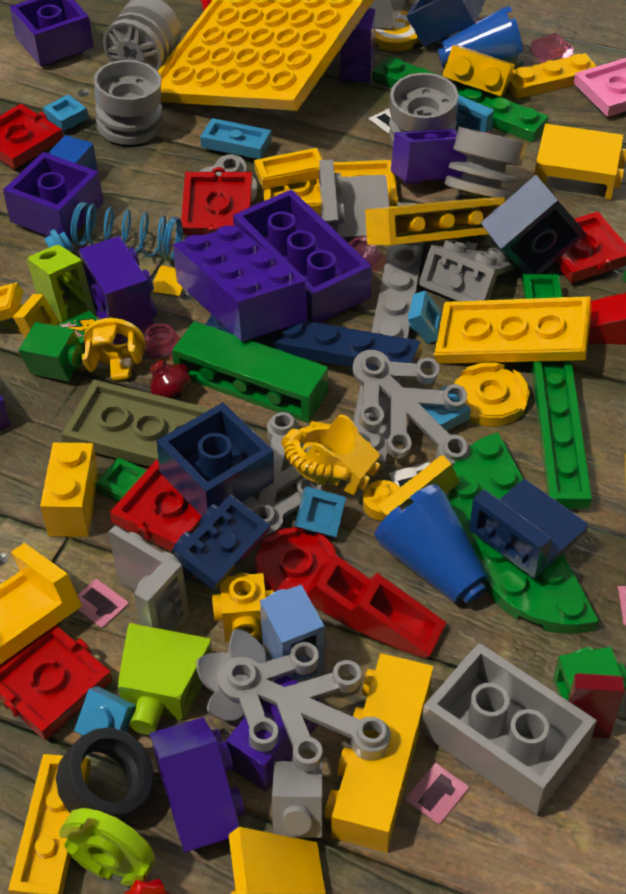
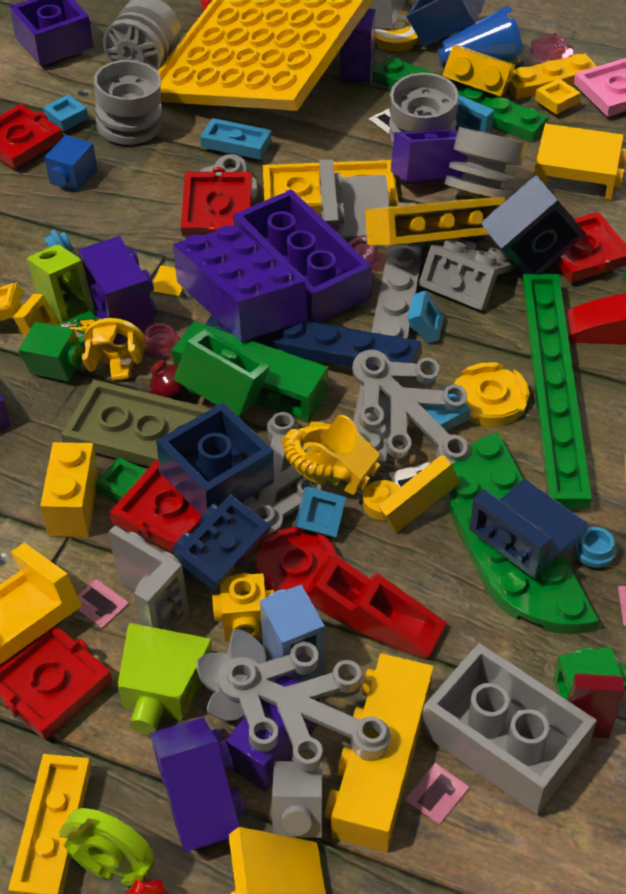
dark purple brick [3,152,104,239] -> none
black tyre [56,727,154,821] -> none
dark azure piece [71,202,183,261] -> none
dark azure plate [74,686,136,735] -> none
yellow tile [254,148,323,190] -> none
blue cone [374,484,488,604] -> none
yellow tile [434,296,592,364] -> none
none -> green brick [173,329,270,417]
none -> yellow plate [535,78,580,115]
none -> dark azure plate [574,527,617,568]

